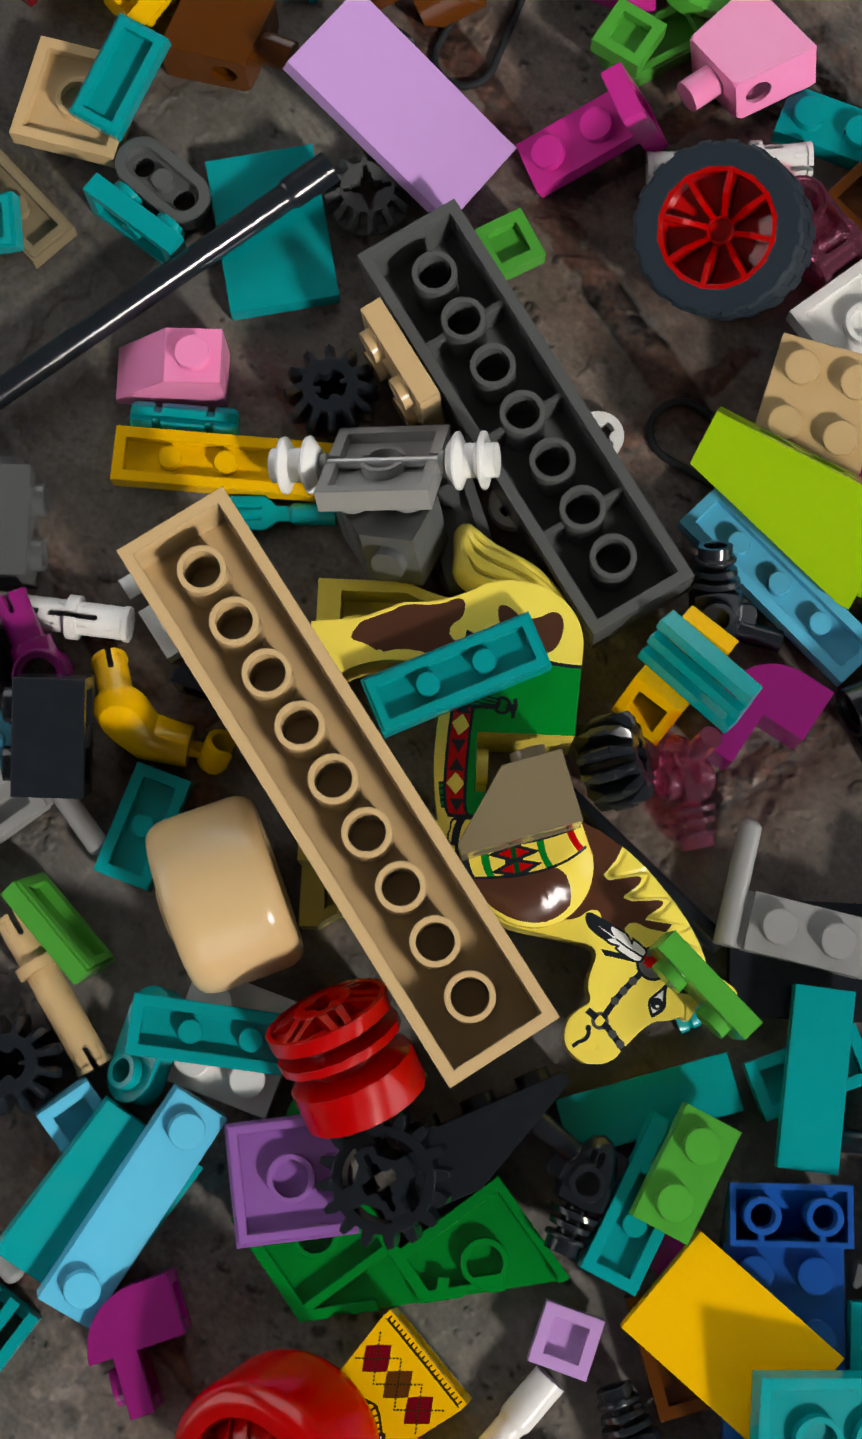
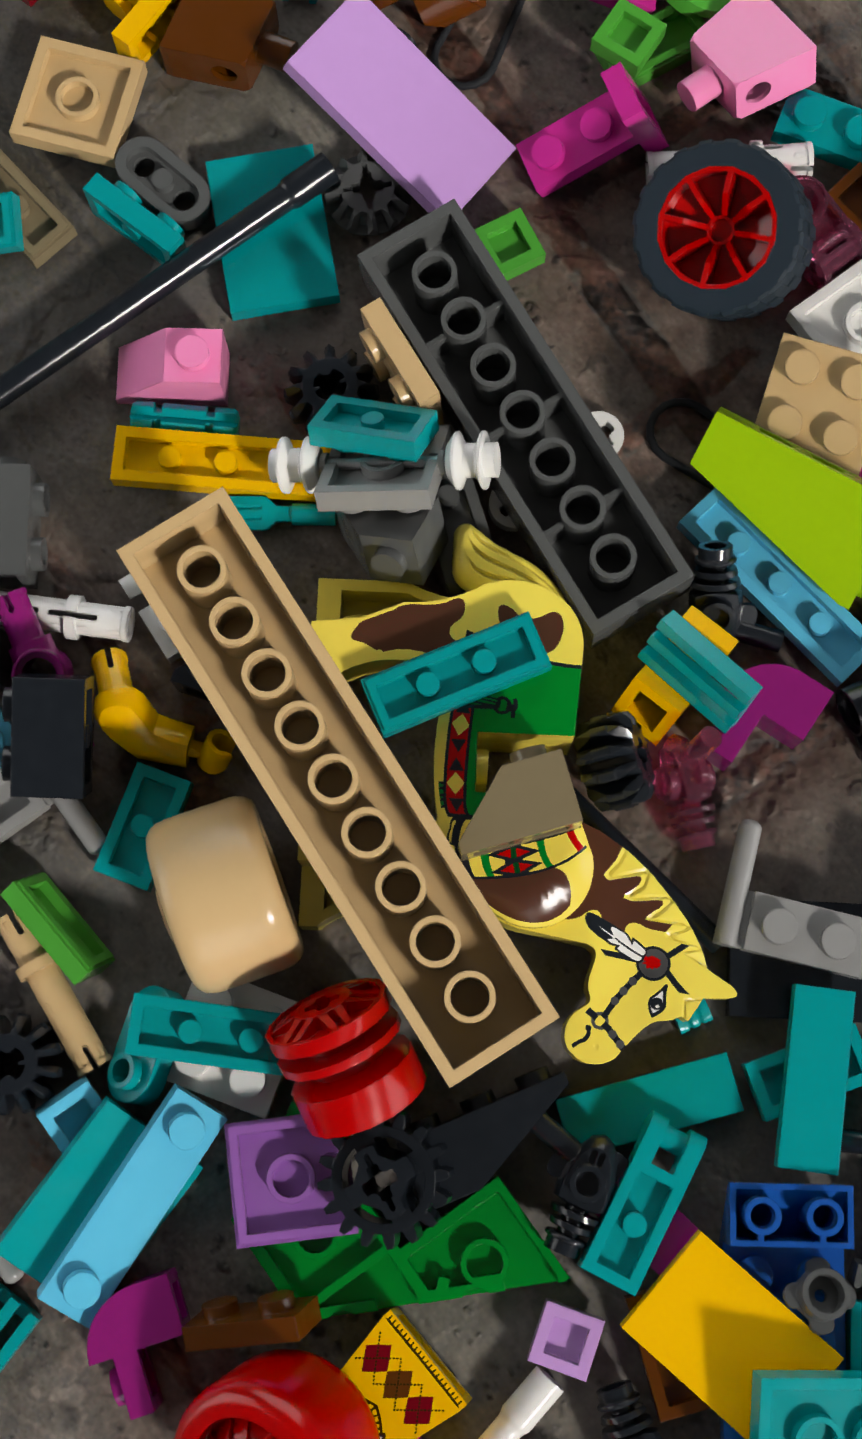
teal tile [68,13,172,143] -> none
bright green plate [628,1102,742,1245] -> none
bright green plate [647,930,763,1040] -> none
none -> reddish brown plate [181,1290,322,1352]
none -> teal plate [307,395,439,462]
none -> dark grey plate [783,1257,856,1335]

